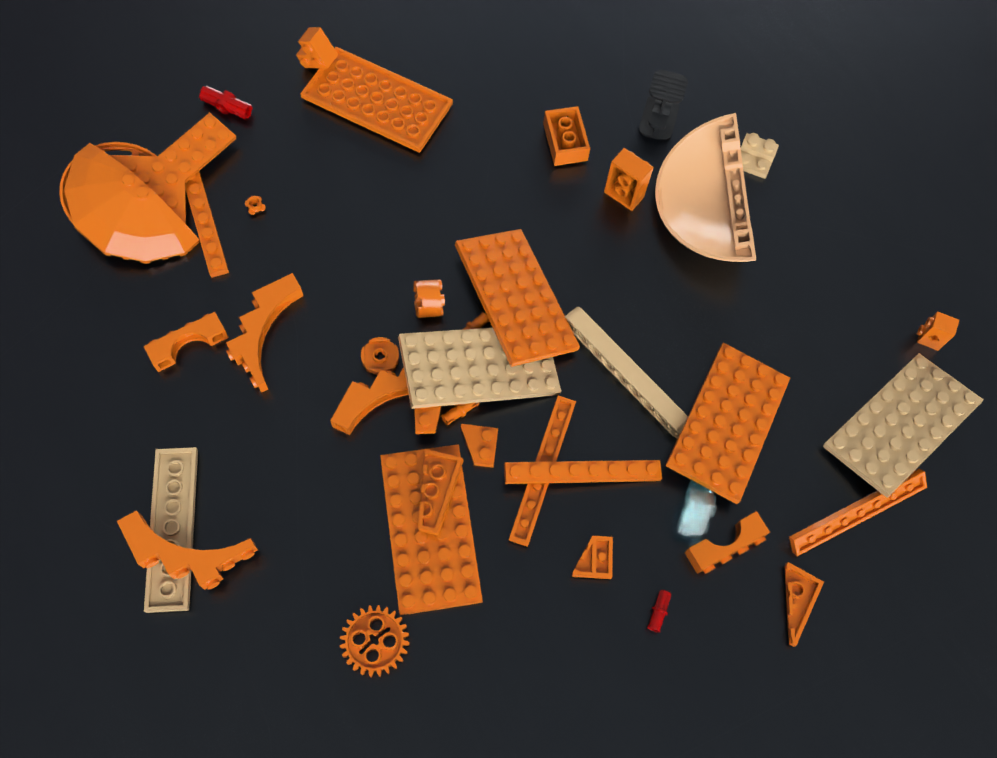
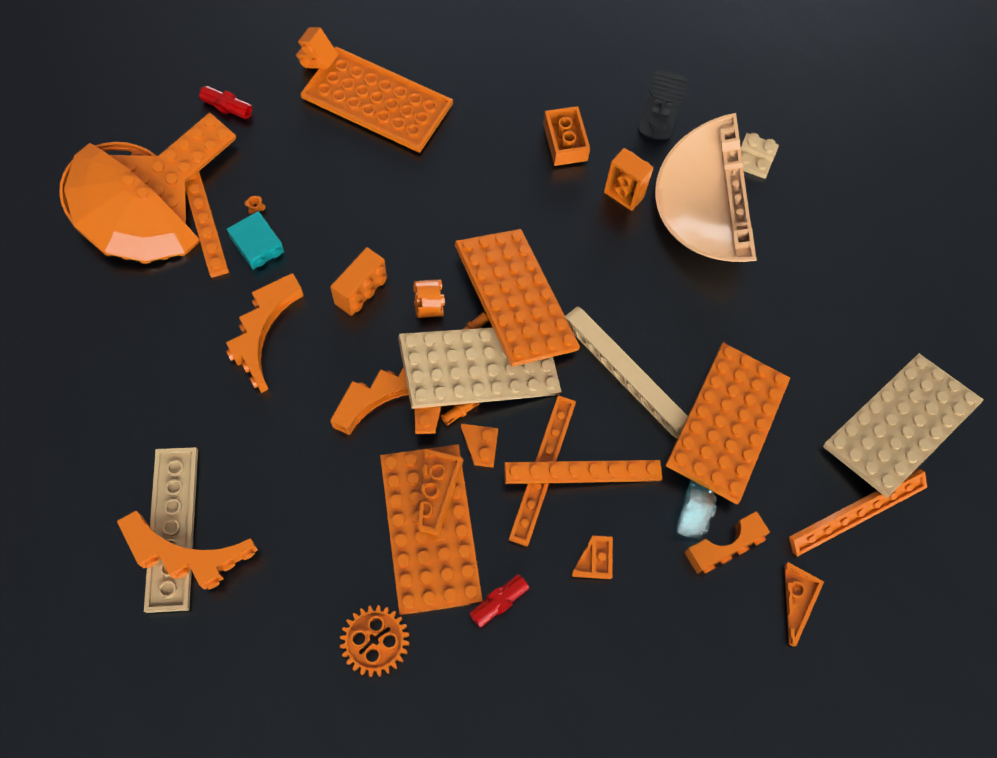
orange arch [144,312,229,372] -> none
orange plate [361,337,399,375] -> none
red axle [647,590,672,633] -> none
orange brick [917,311,959,351] -> none
none -> teal brick [227,211,284,270]
none -> orange brick [330,247,387,316]
none -> red piece [469,574,529,628]

